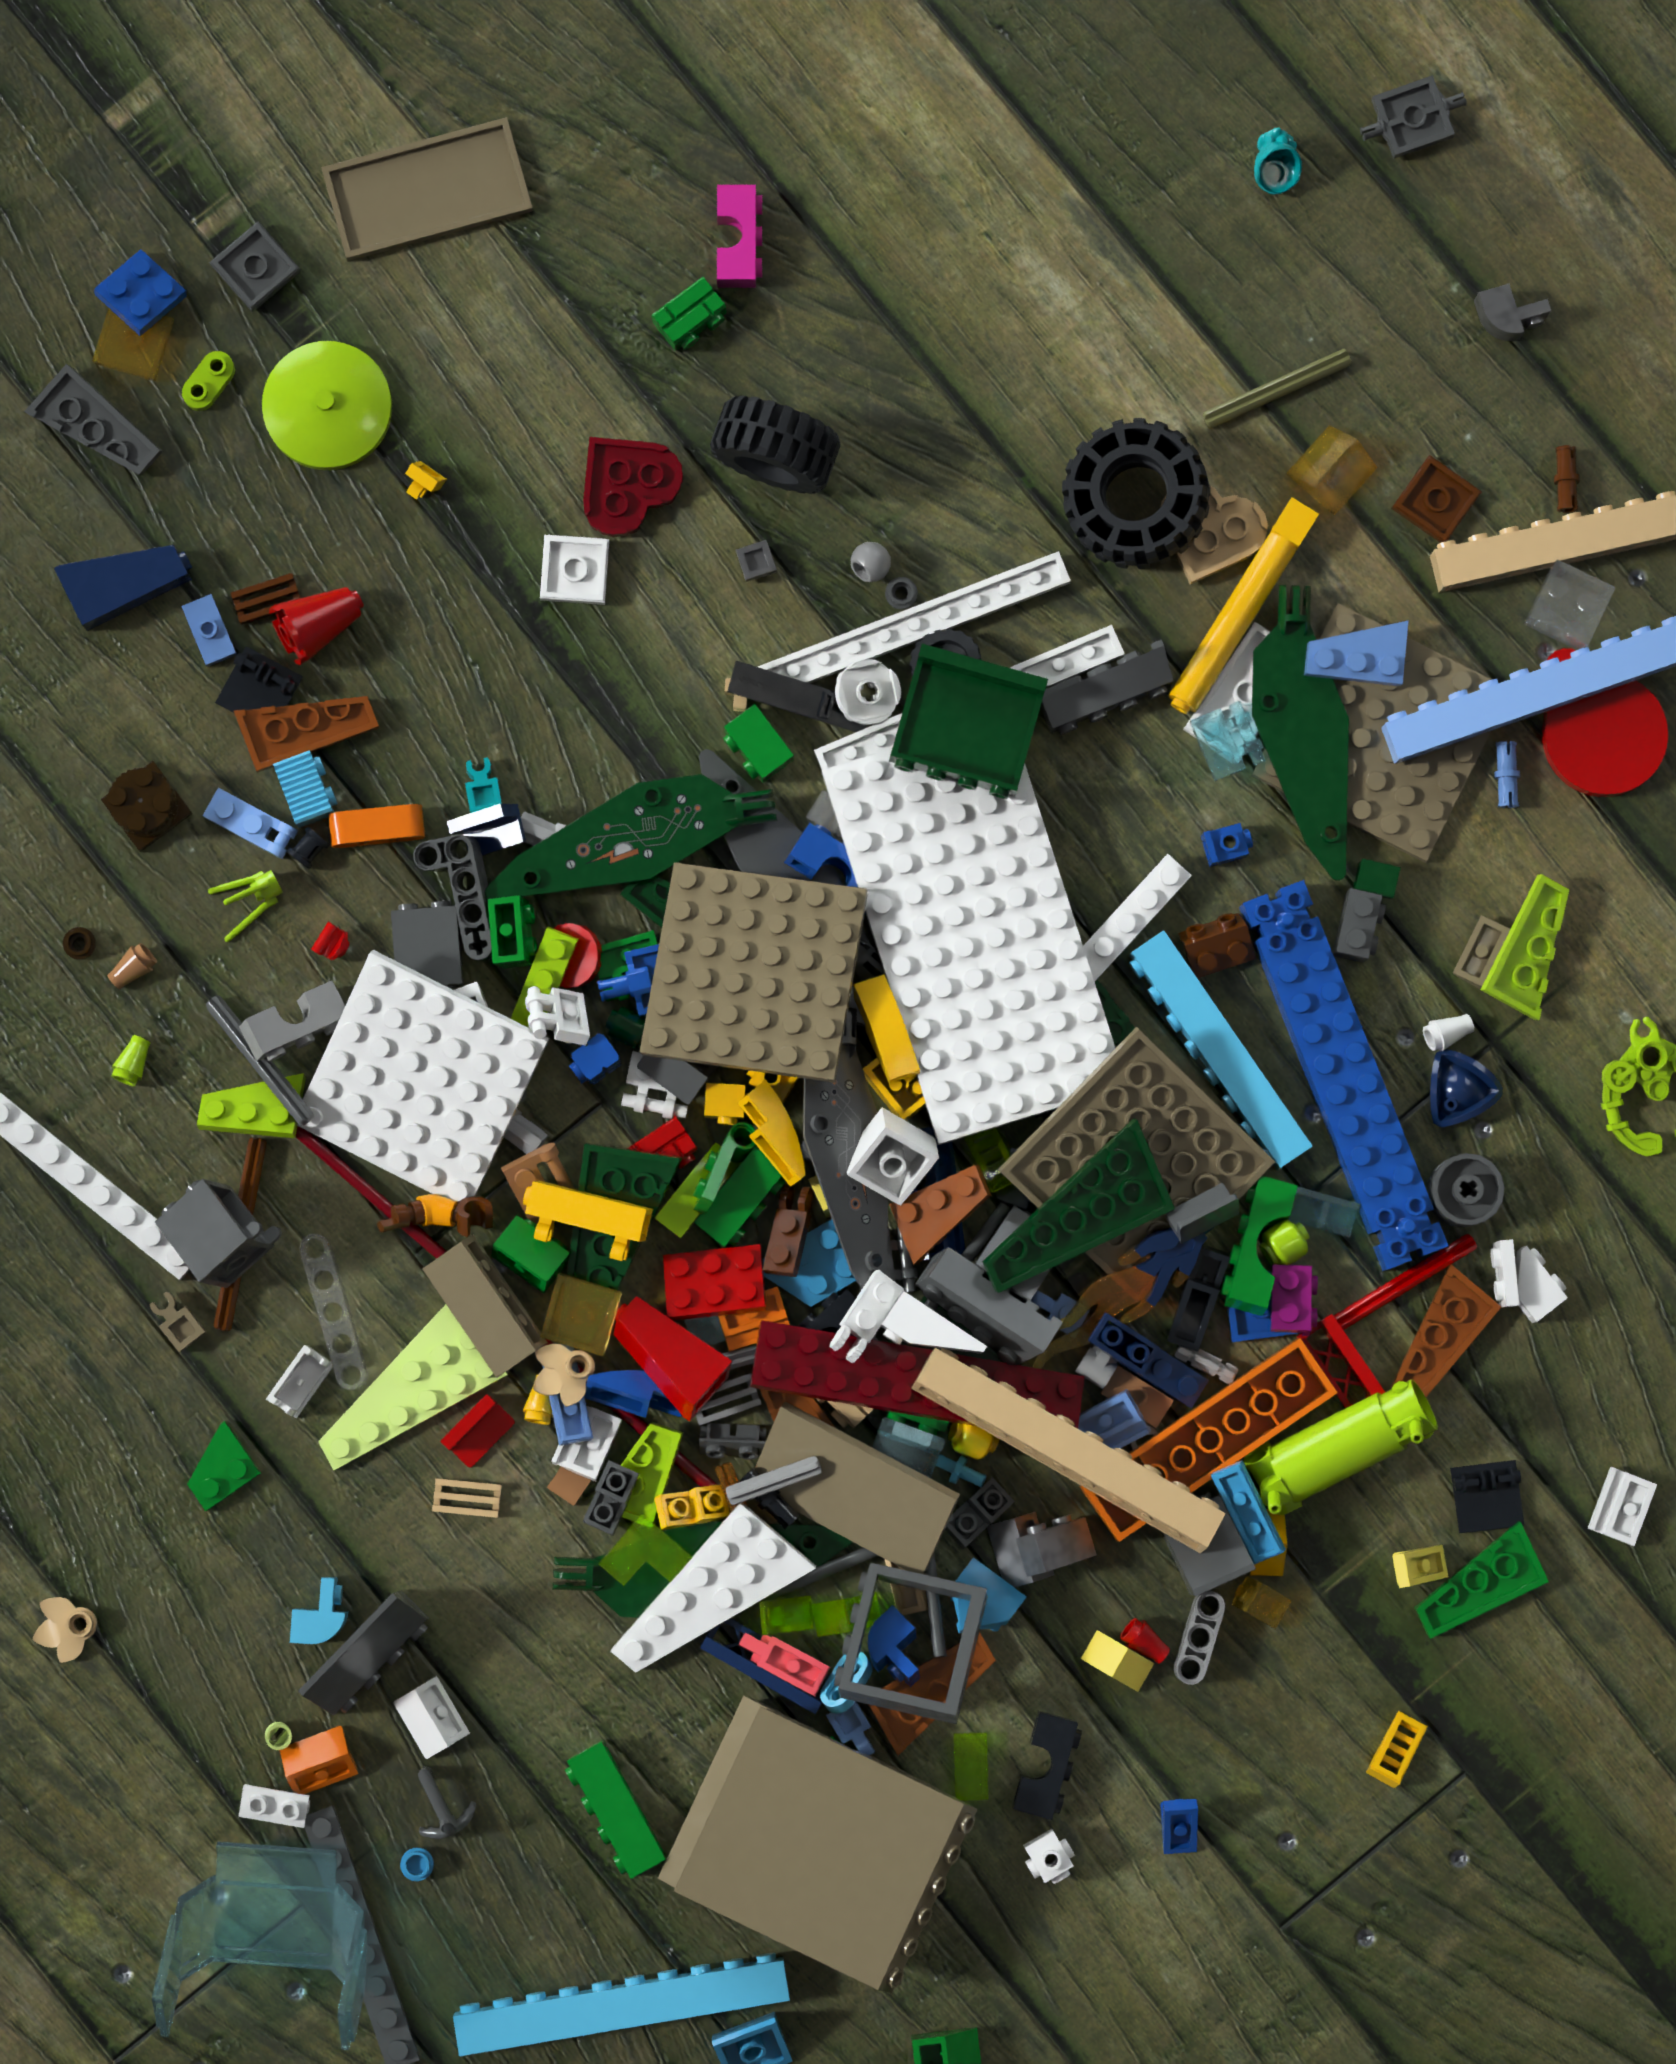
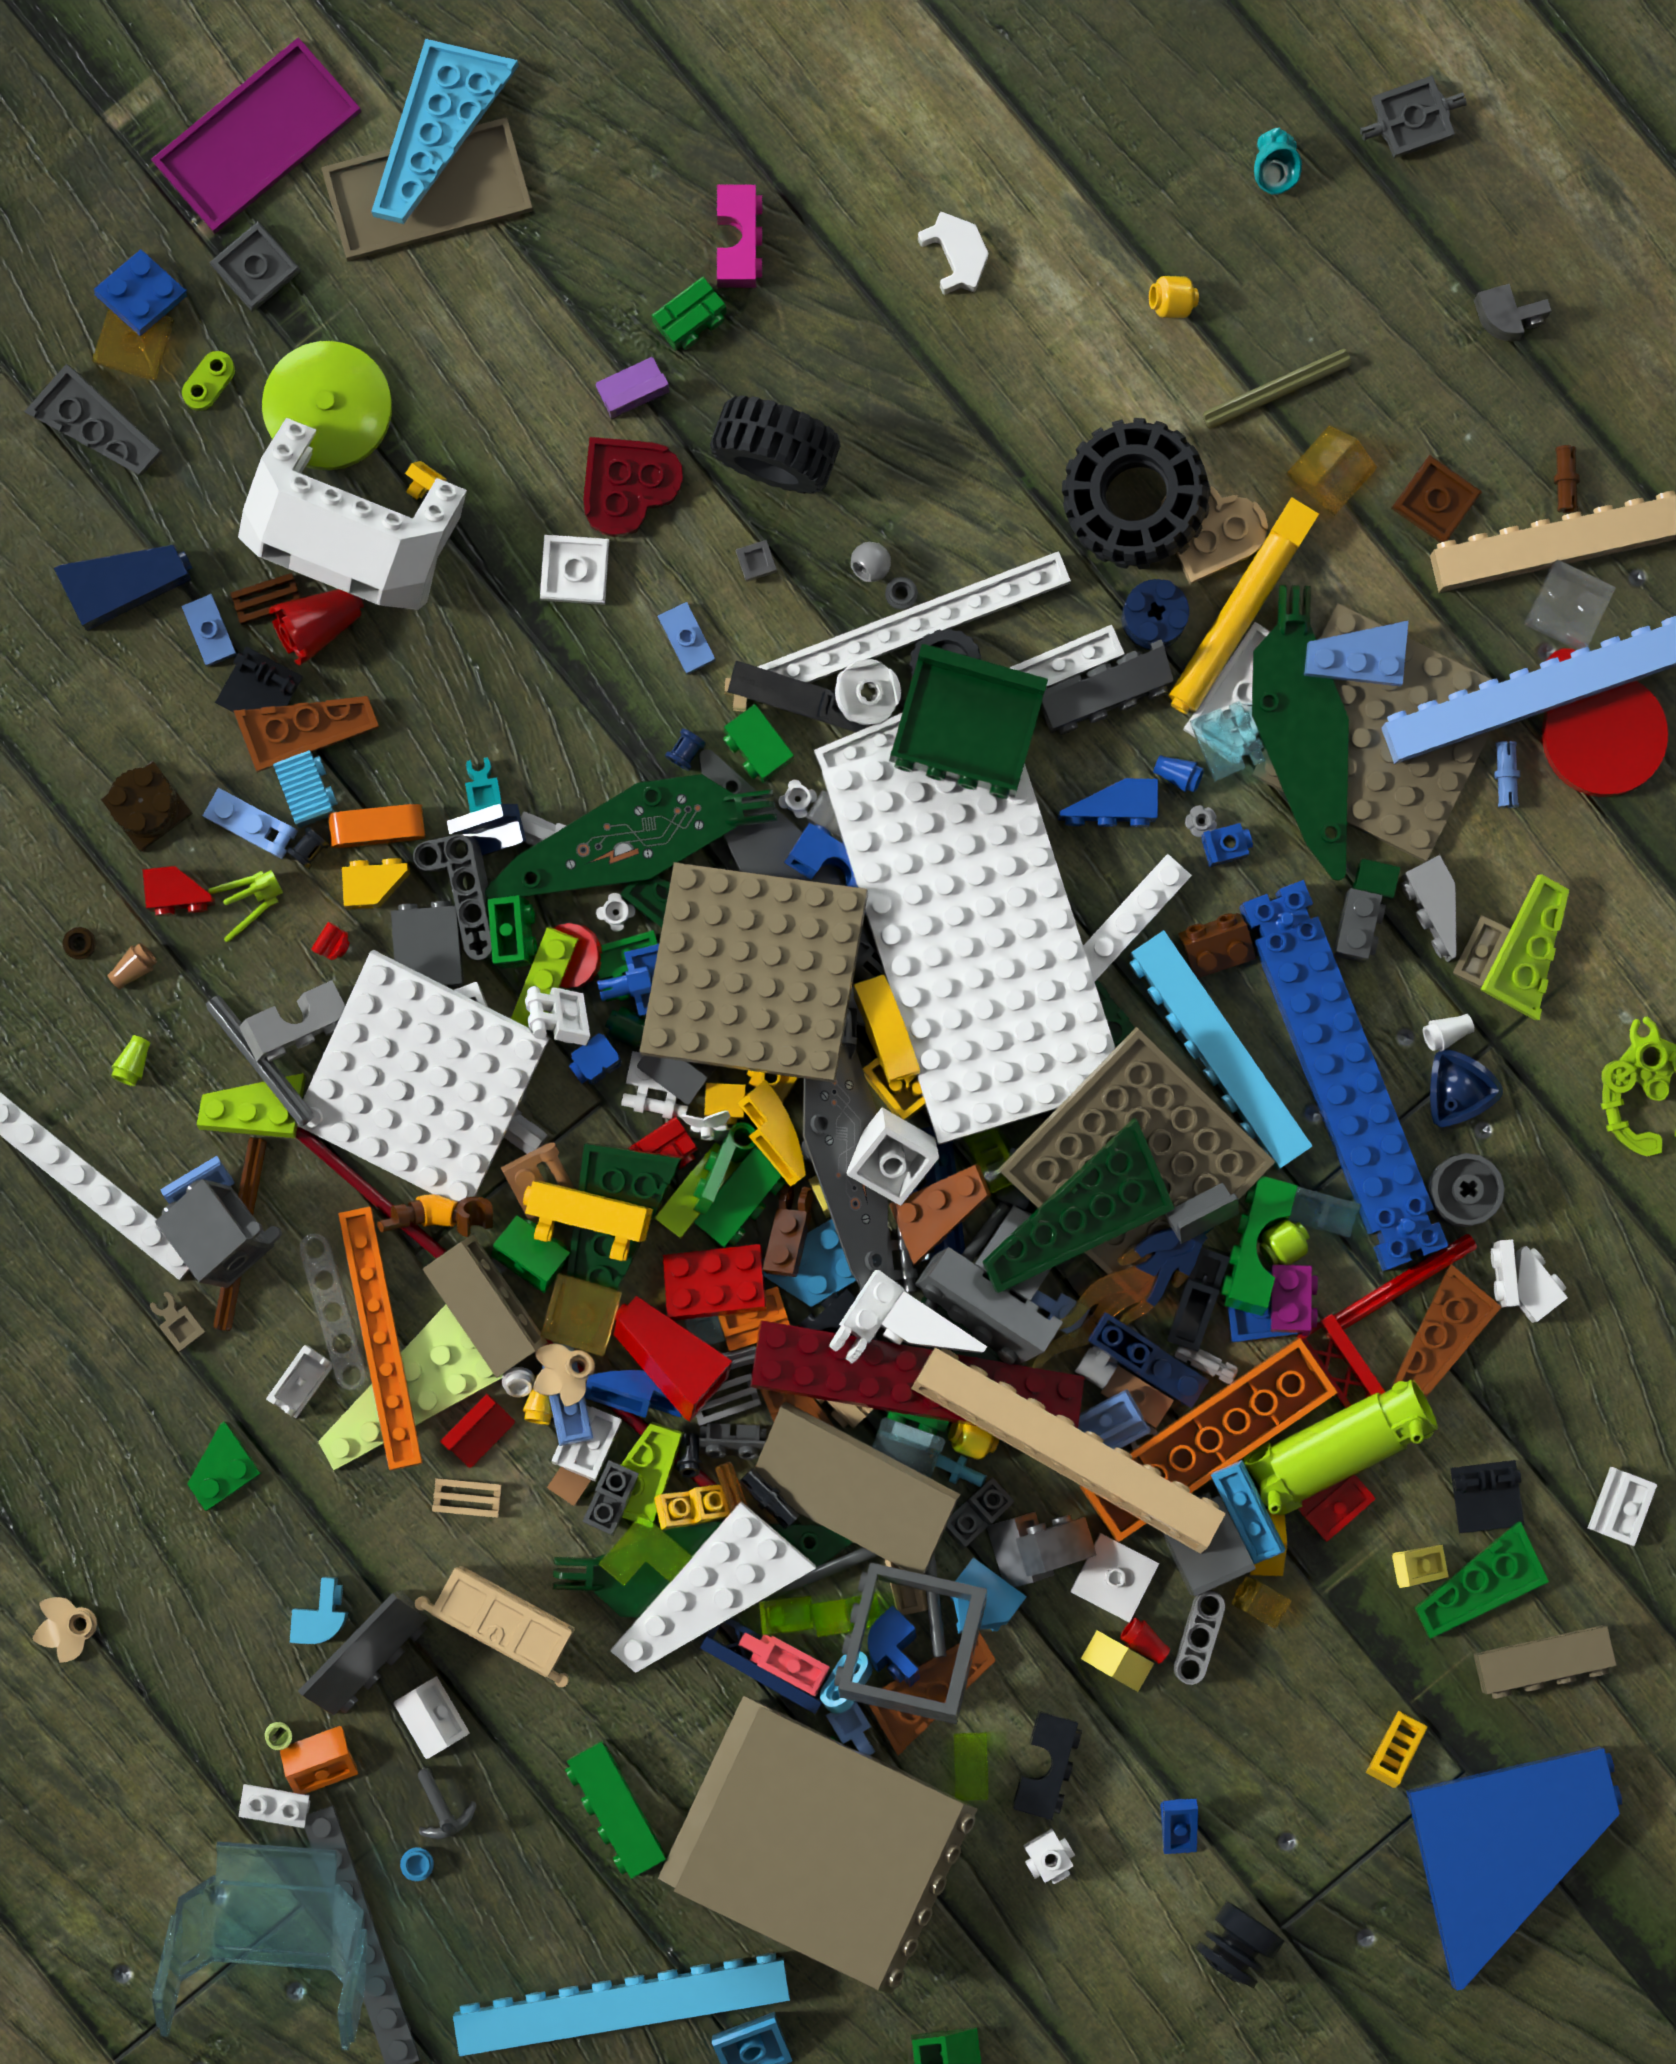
light grey axle [726,1456,822,1505] -> none
none -> red slope [142,866,215,916]
none -> magenta tile [151,37,361,234]
none -> medium blue plate [160,1156,235,1204]
none -> white wedge [238,418,467,610]
none -> orange plate [338,1206,423,1471]
none -> yellow slope [342,858,410,910]
none -> medium azure wing [371,39,519,224]
none -> tan container [415,1566,575,1687]
none -> white plate [502,1367,535,1397]
none -> medium lavender panel [596,357,669,419]
none -> white plate [596,893,635,932]
none -> medium blue plate [658,602,715,675]
none -> dark blue bush [665,728,706,771]
none -> black pin [676,1433,703,1478]
none -> white piece [681,1110,730,1141]
none -> white plate [779,780,817,818]
none -> white piece [918,212,989,295]
none -> blue slope [1058,778,1158,828]
none -> white plate [1070,1533,1159,1623]
none -> dark blue brick [1121,579,1189,650]
none -> yellow head [1149,276,1199,318]
none -> blue cone [1153,755,1204,792]
none -> light grey plate [1185,805,1217,837]
none -> black wheel [1195,1900,1285,1989]
none -> red plate [1298,1475,1376,1542]
none -> light grey slope [1400,855,1456,962]
none -> blue slope [1406,1746,1622,1991]
none -> dark tan brick [1473,1625,1617,1699]

